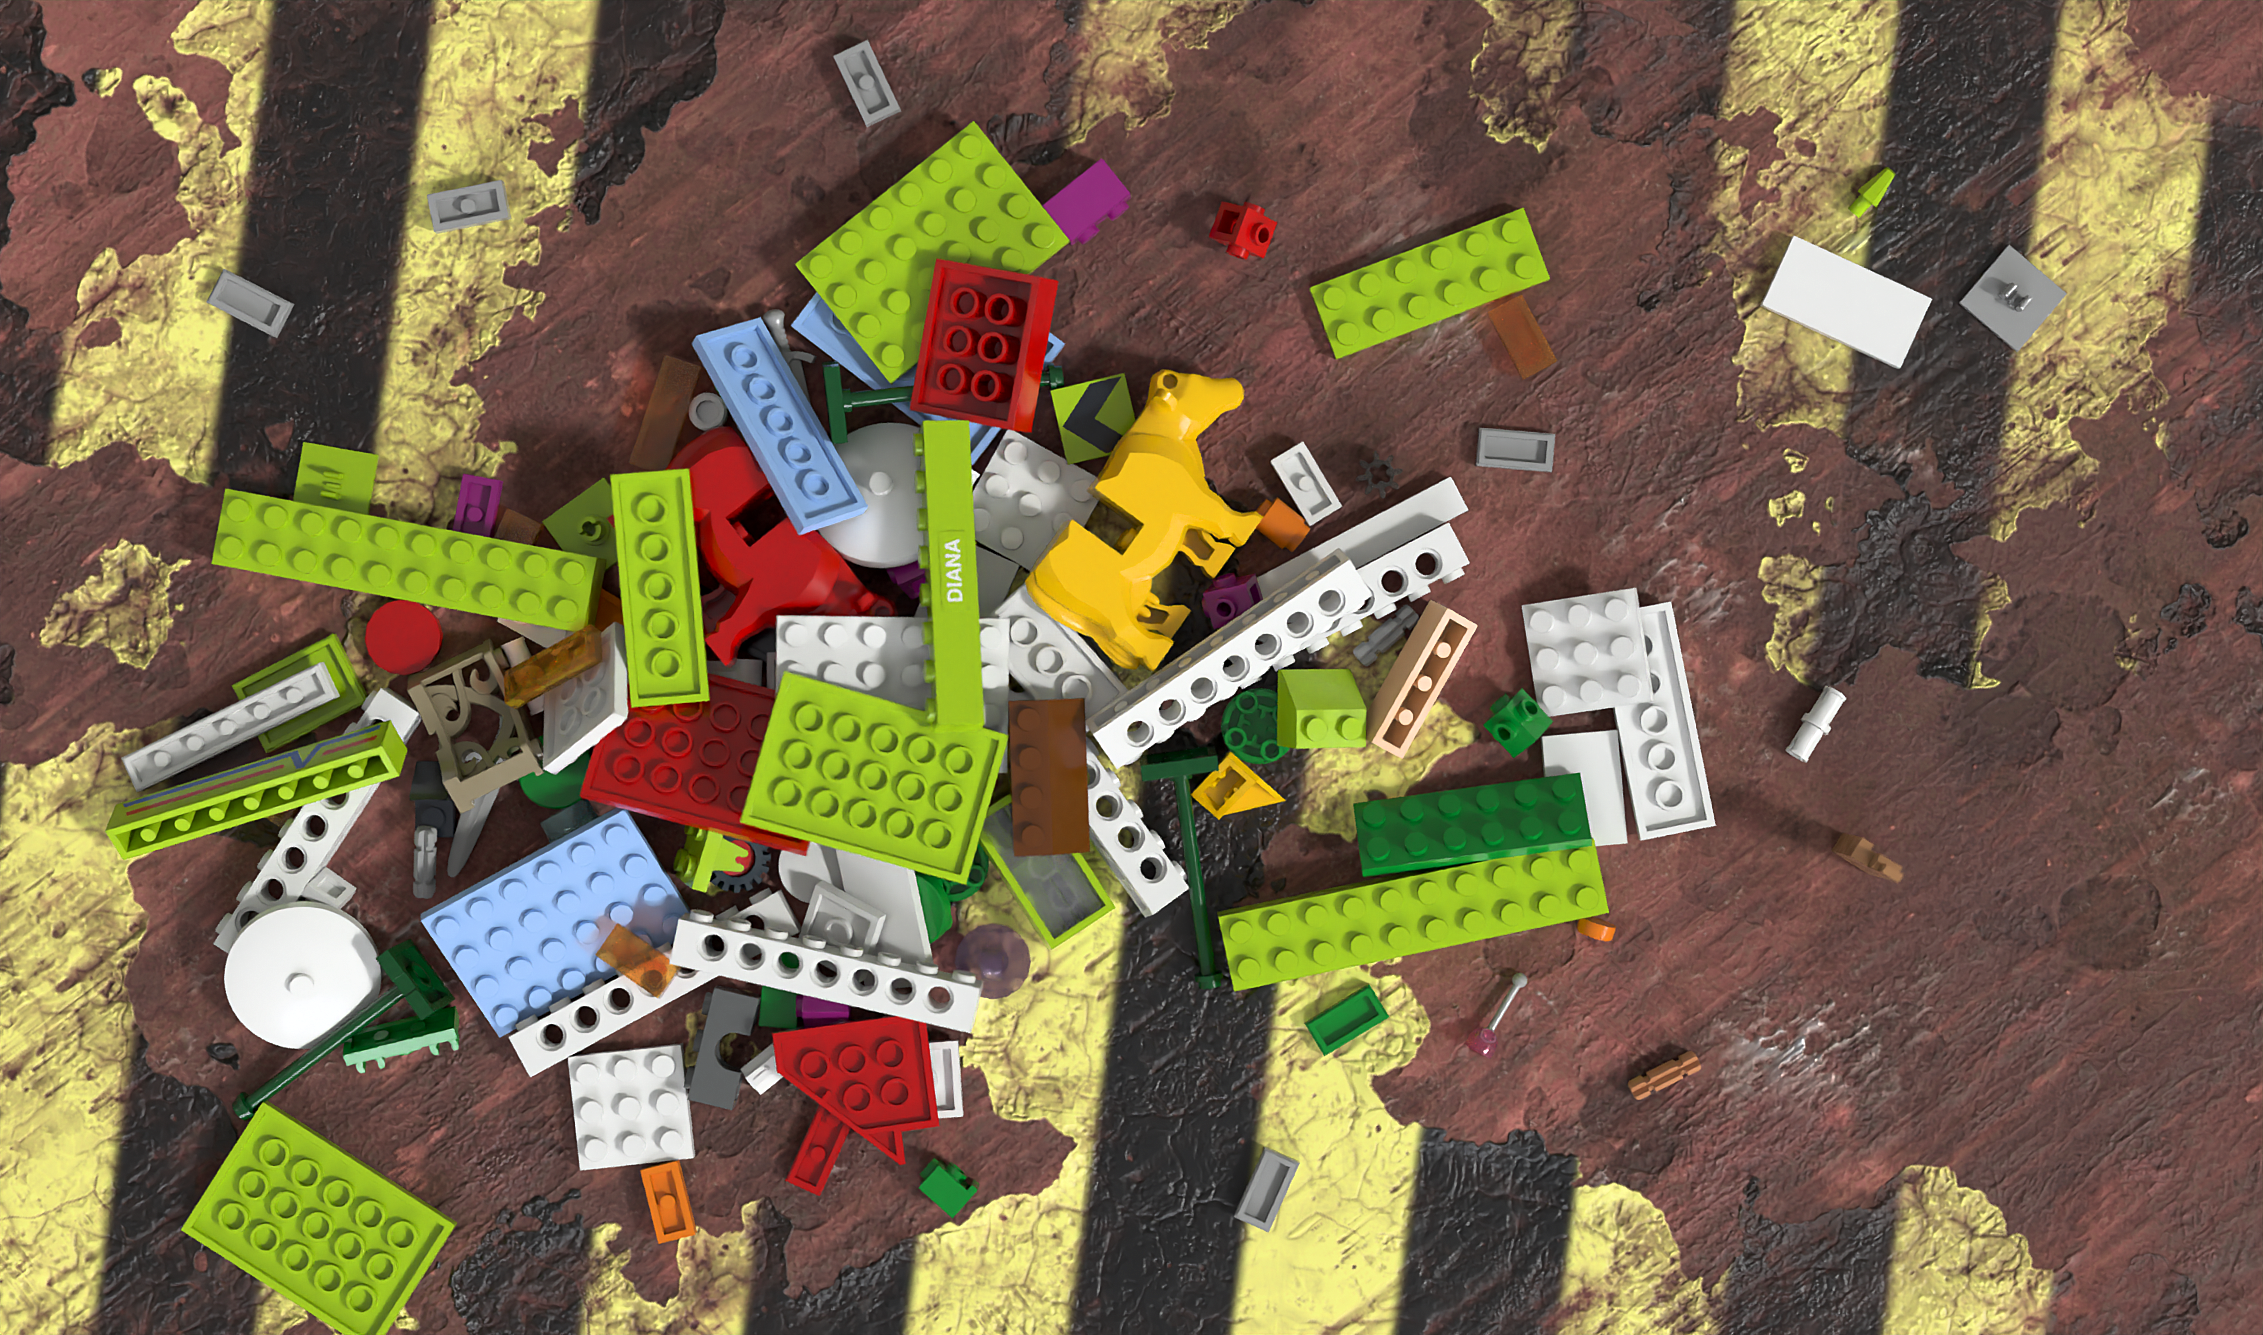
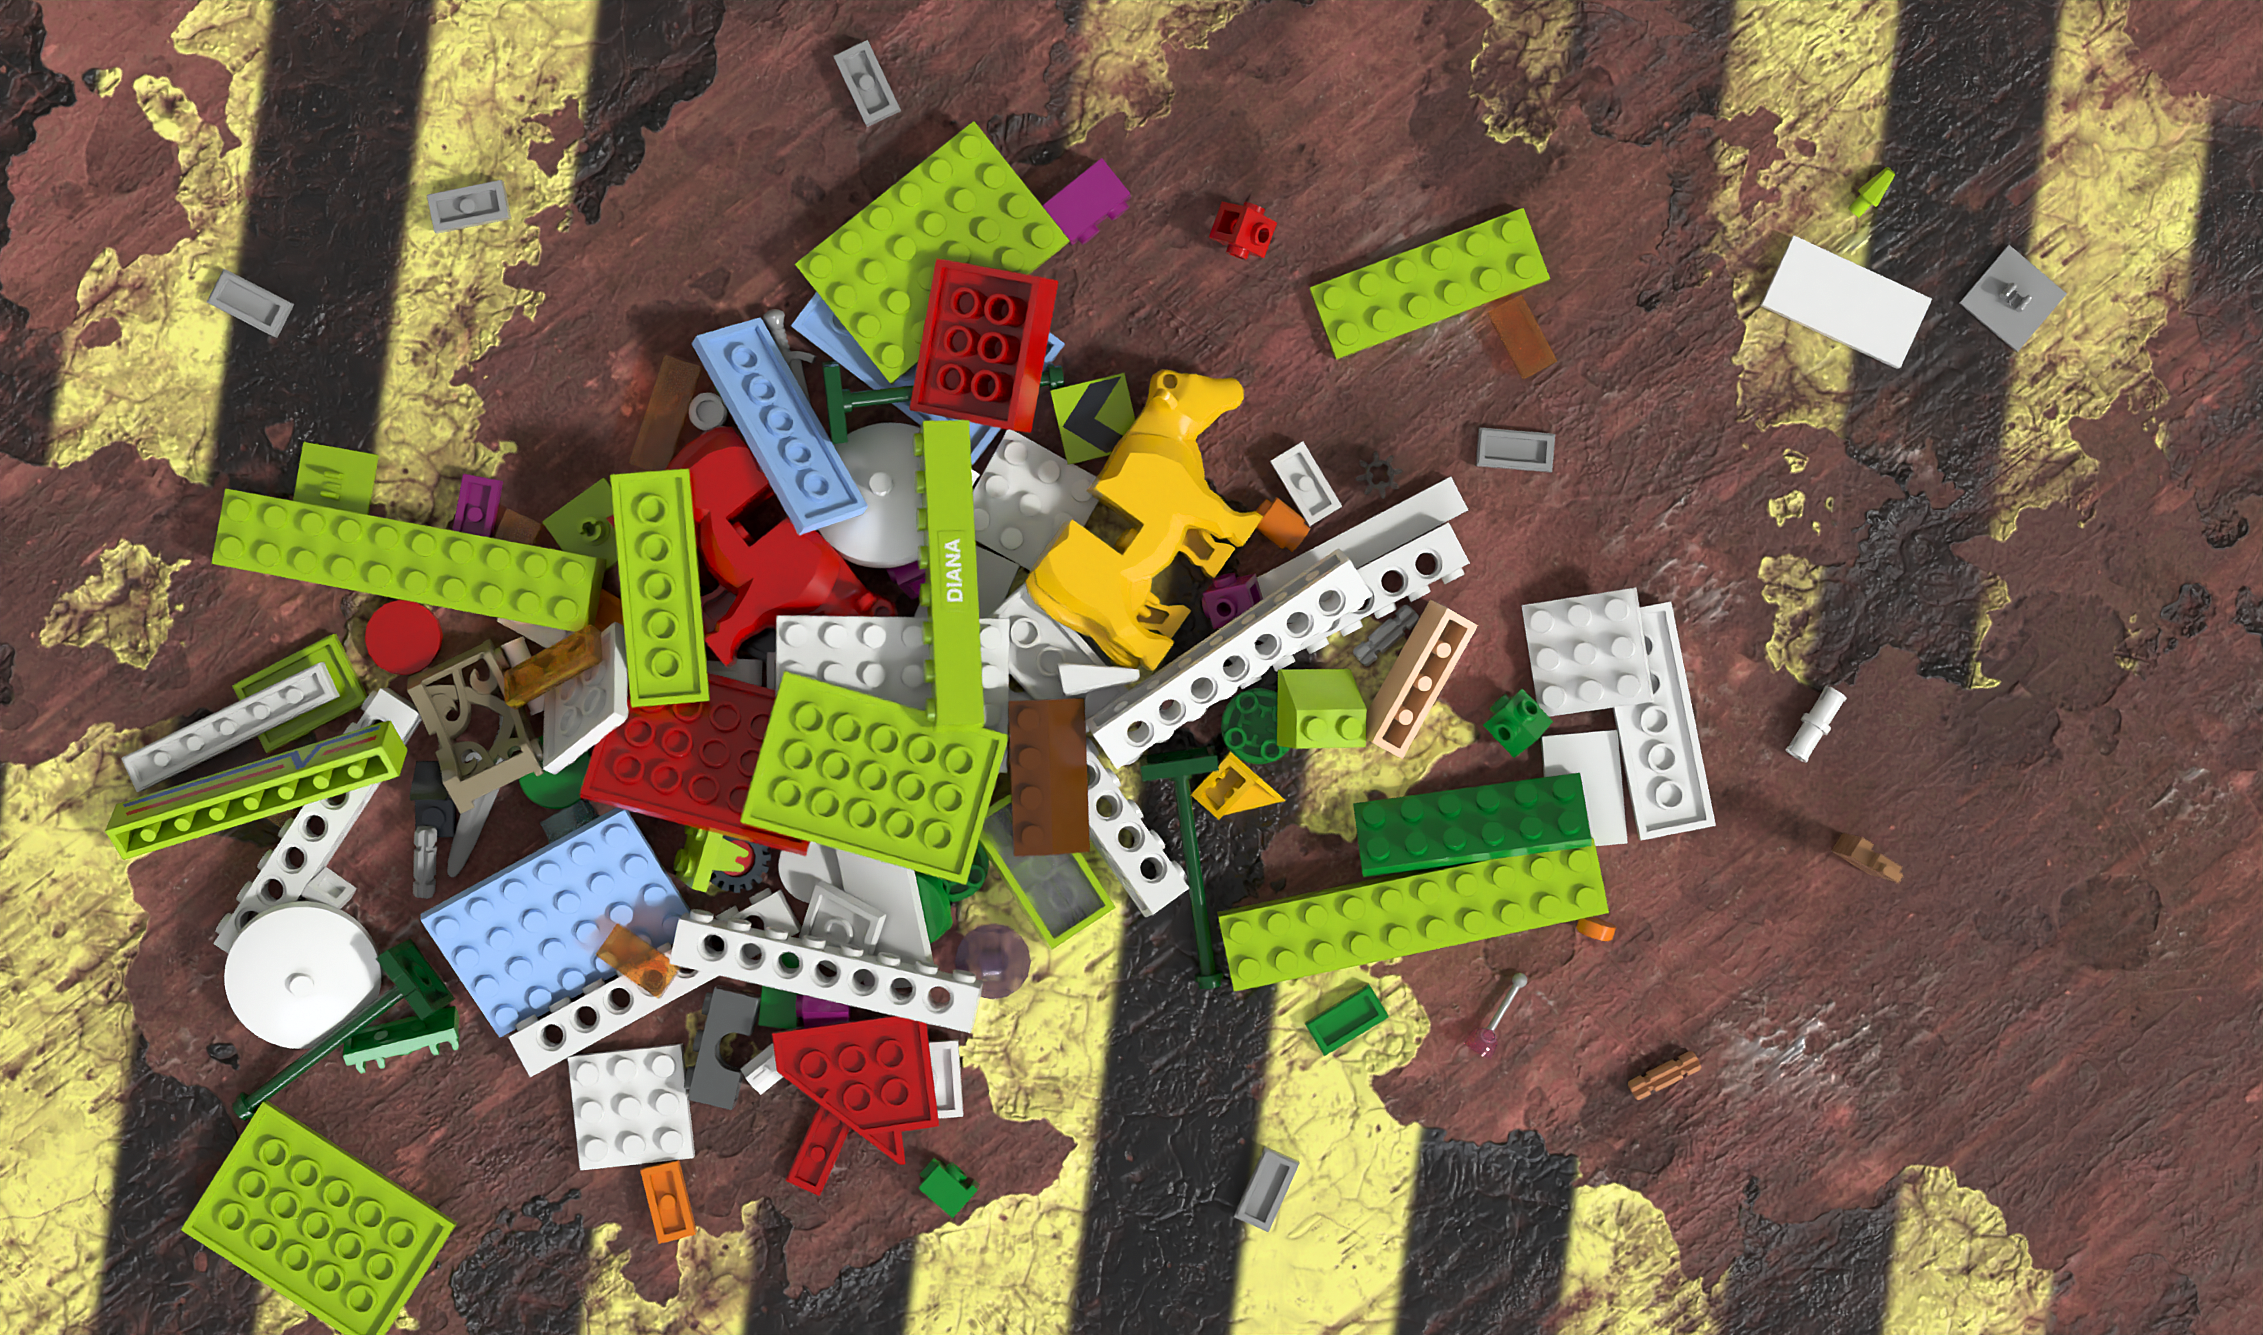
none -> white slope [1057,663,1140,697]

